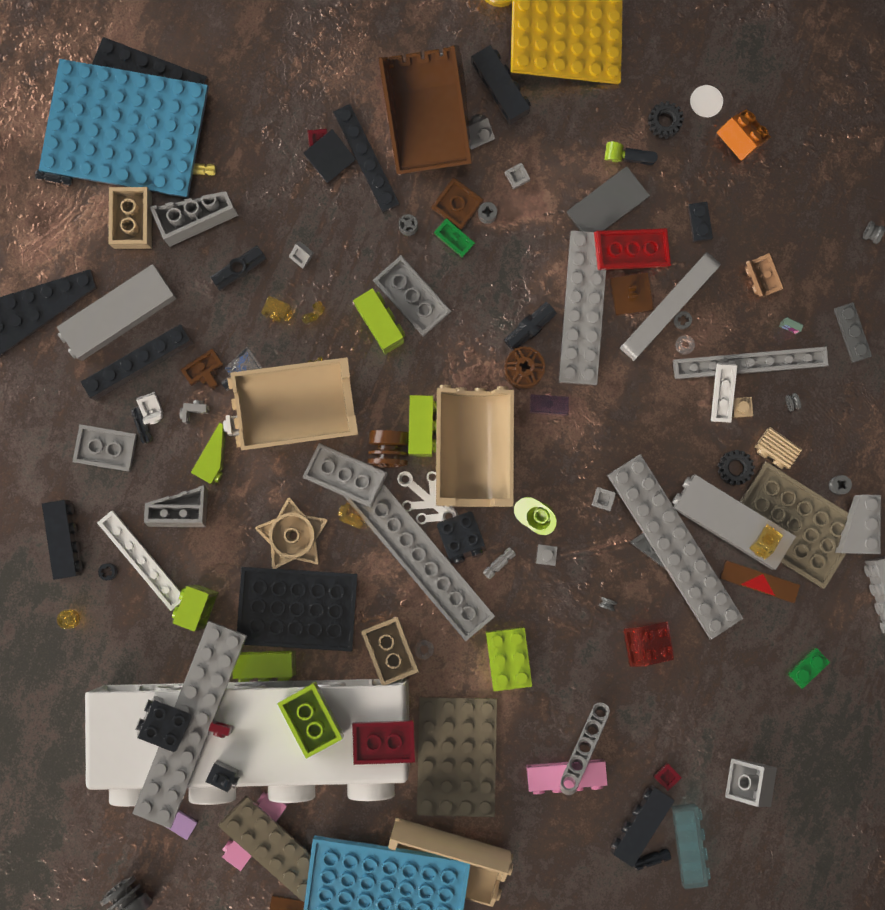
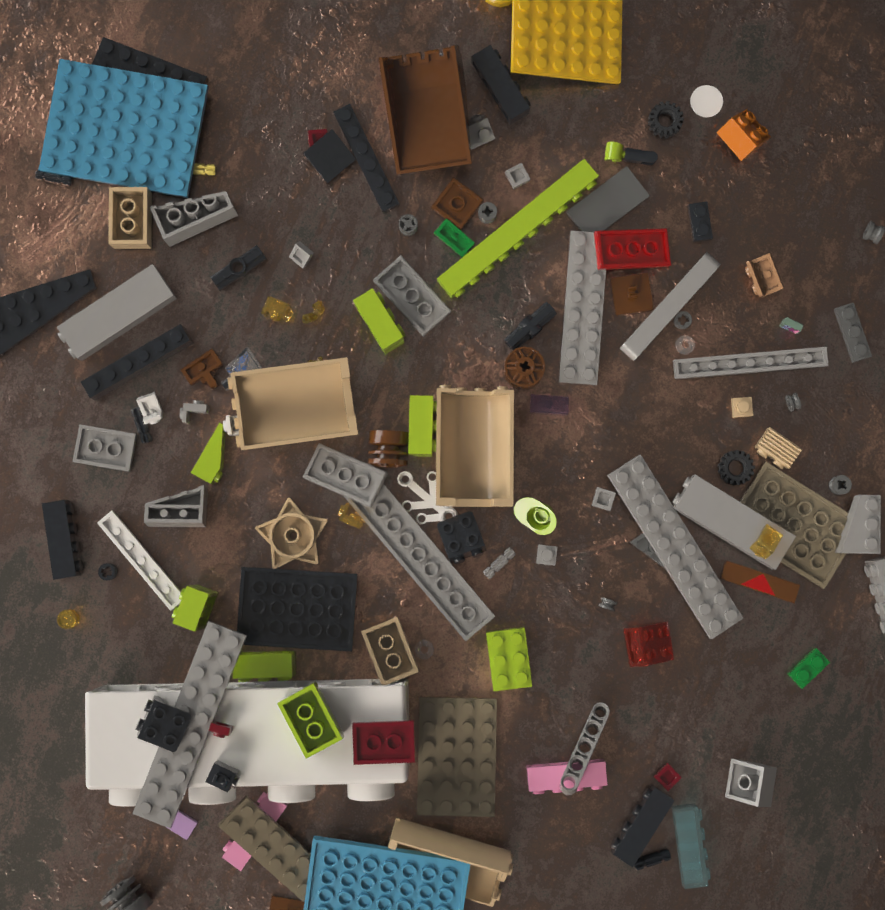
white plate [711,363,737,422] -> none
none -> lime brick [437,159,599,299]

